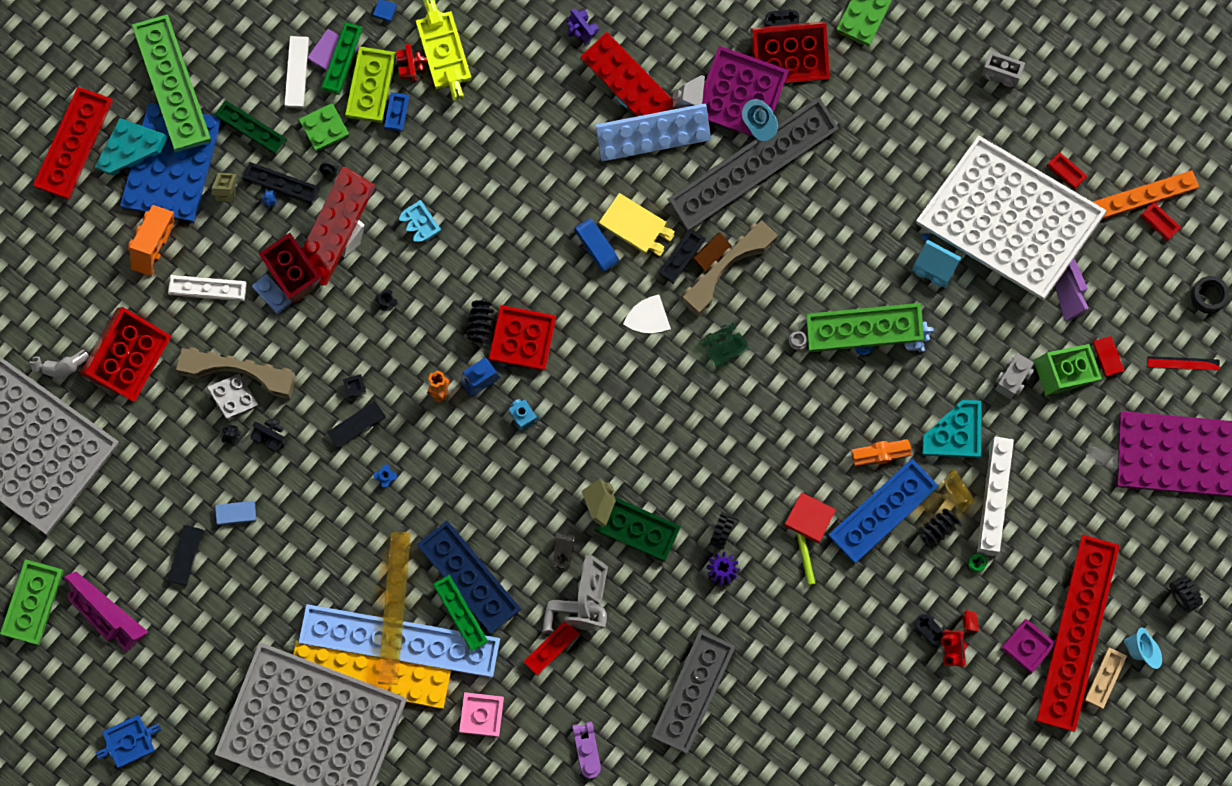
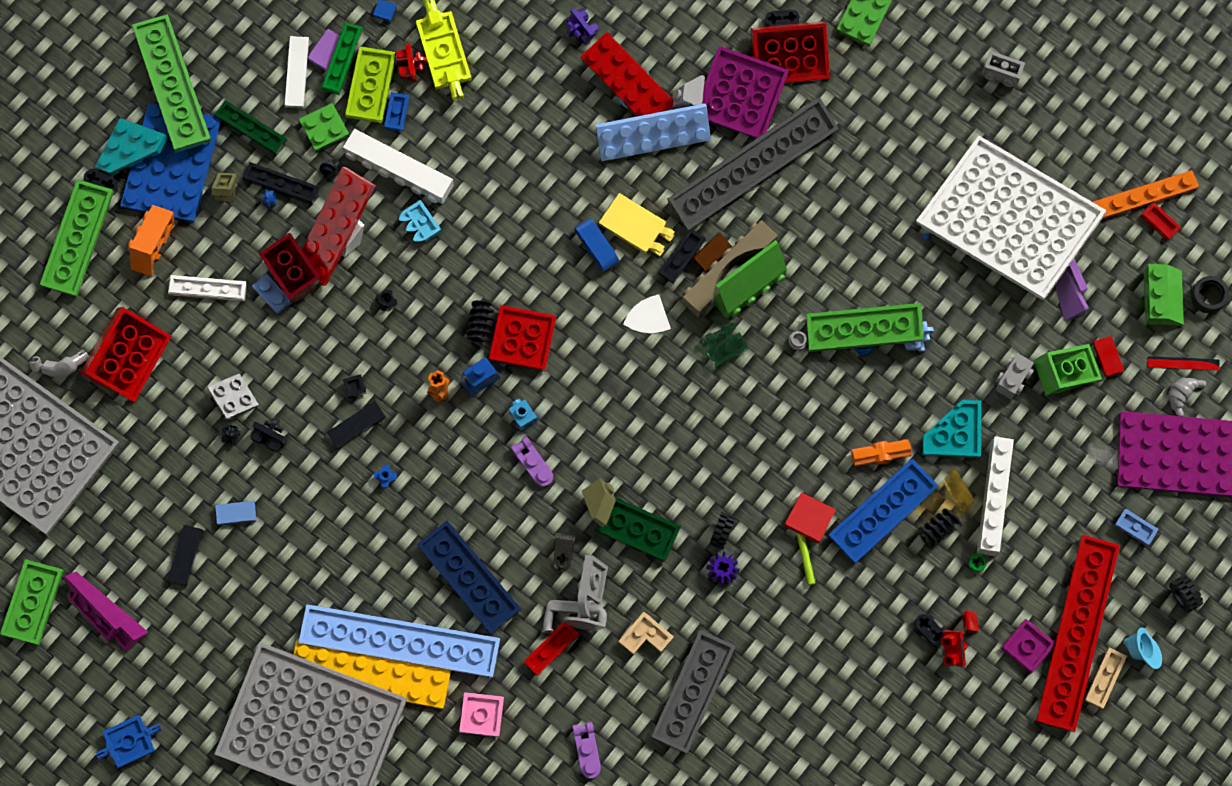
red plate [33,87,113,200] -> none
dark tan arch [176,347,296,399] -> none
clear yellow plate [378,532,411,685] -> none
green tile [433,575,489,653] -> none
medium azure piece [742,99,778,141] -> none
medium azure slope [912,240,961,288] -> none
red tile [1046,152,1087,191] -> none
none -> bright green plate [40,179,114,297]
none -> black beam [84,169,119,195]
none -> white brick [343,129,454,204]
none -> medium lavender plate [510,436,553,487]
none -> tan plate [618,612,674,655]
none -> bright green slope [713,240,787,319]
none -> medium blue plate [1114,509,1159,547]
none -> bright green slope [1144,264,1184,326]
none -> light grey piece [1167,377,1206,417]

